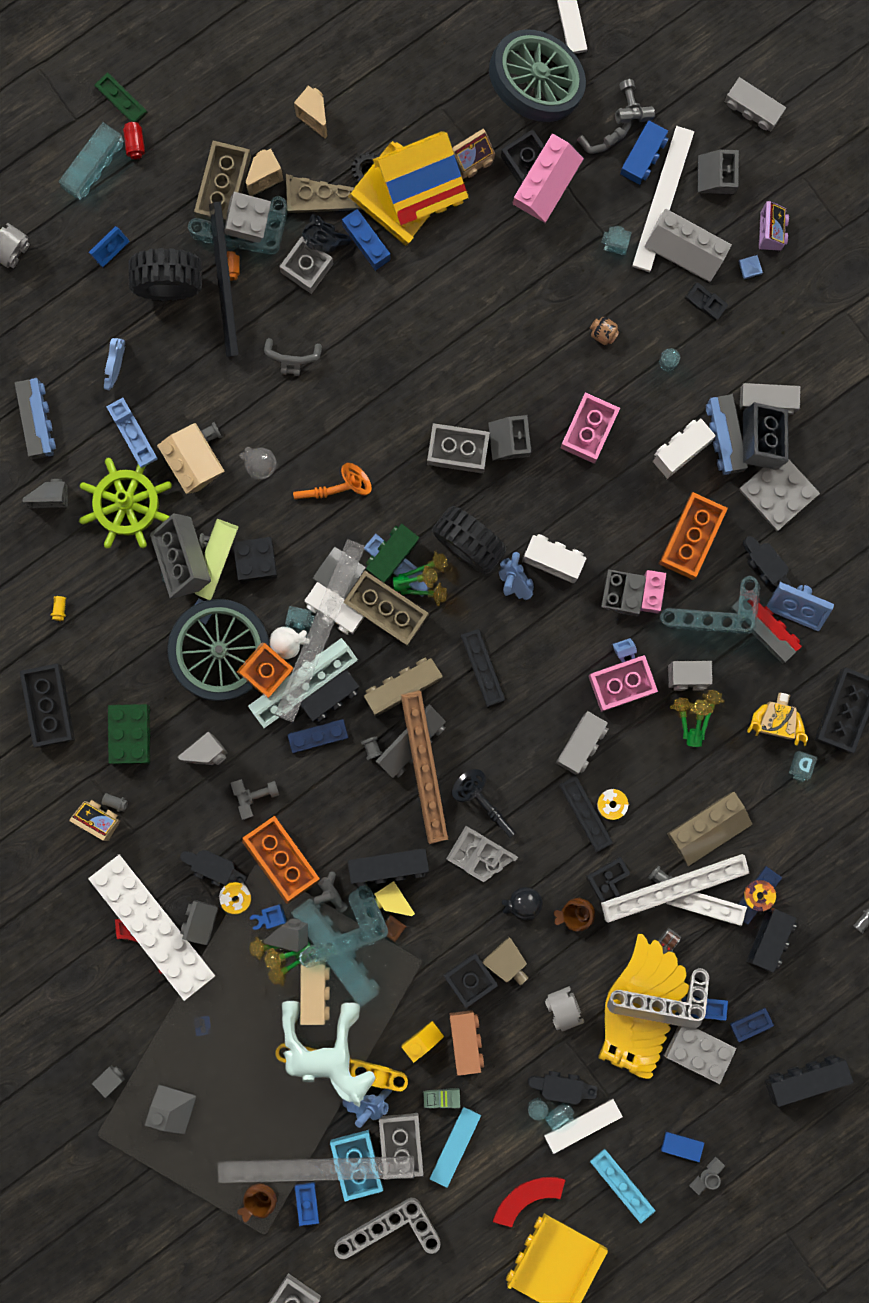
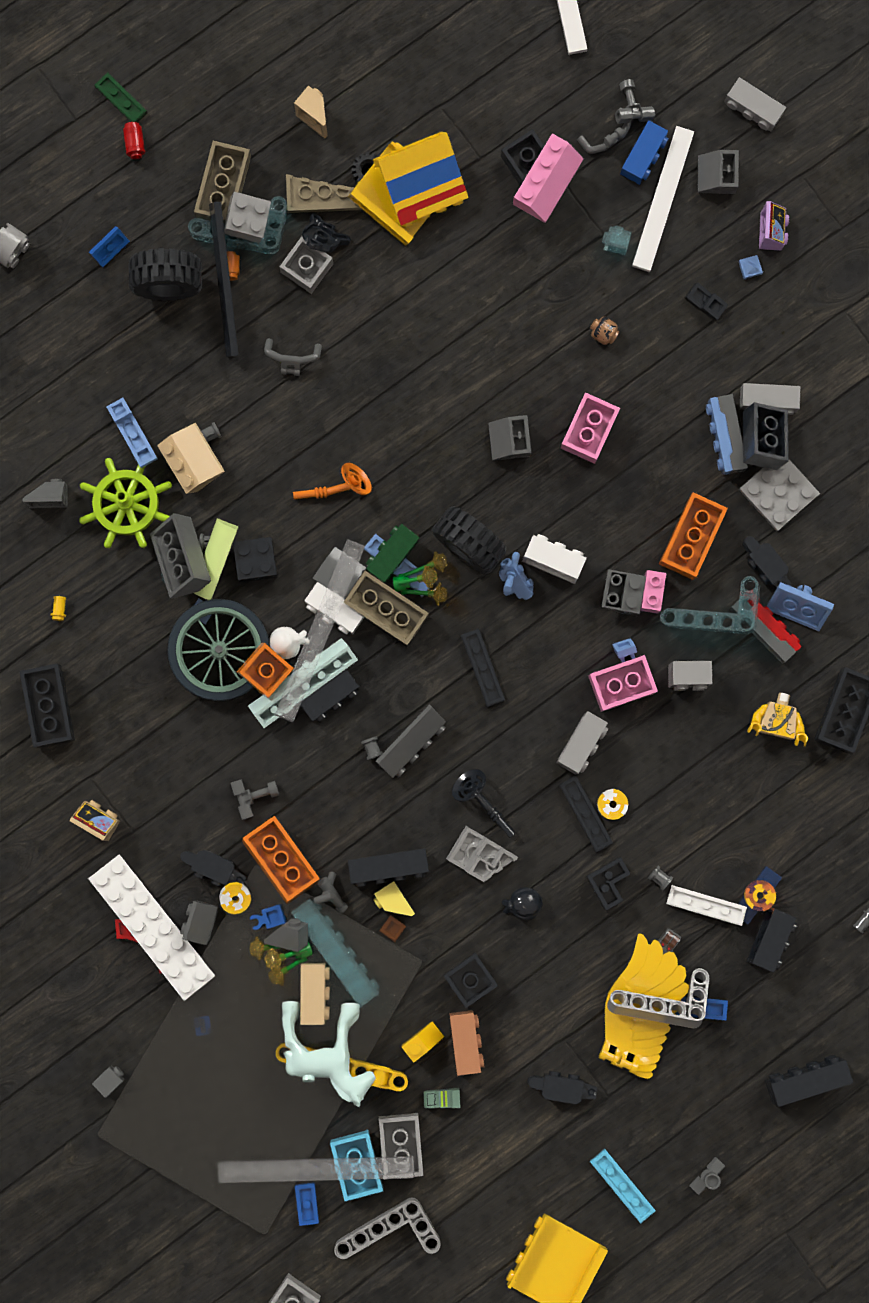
piece [15,378,56,460] -> none
clear light blue brick [59,122,124,200] -> none
dark grey pin [102,793,128,812] -> none
light blue tile [104,338,125,390] -> none
dark green brick [108,704,150,764] -> none
dark grey slope [145,1084,196,1134] -> none
light grey slope [178,732,228,765] -> none
reddish brown hat [237,1184,277,1222] -> none
clear hat [240,447,277,479] -> none
tan slope [246,149,283,196] -> none
clear light blue brick [285,606,315,630] -> none
dark blue plate [287,719,348,753] -> none
clear light blue beam [299,886,388,968] -> none
blue brick [342,209,390,271] -> none
medium blue piece [343,1089,392,1128] -> none
dark tan slope [364,657,443,717] -> none
medium nougat tile [401,690,448,844] -> none
light grey brick [427,423,490,473] -> none
medium azure tile [429,1107,481,1187] -> none
slope [452,129,495,179] -> none
dark tan torso [482,937,529,985] -> none
wheel [489,30,586,122] -> none
red tile [493,1177,565,1227] -> none
clear light blue brick [527,1098,548,1120] -> none
white tile [544,1099,622,1154] -> none
light grey brick [545,986,584,1032] -> none
clear light blue brick [545,1102,575,1131] -> none
reddish brown hat [553,898,595,932] -> none
white tile [601,854,749,923] -> none
light grey slope [644,209,732,282] -> none
white brick [653,419,716,479] -> none
clear light blue brick [659,348,680,371] -> none
blue tile [661,1132,704,1162] -> none
light grey brick [664,1026,737,1084] -> none
dark tan slope [667,792,752,866] -> none
clear yellow plant [670,690,724,747] -> none
dark blue plate [730,1008,774,1042] -> none
clear light blue brick [789,751,817,782] -> none

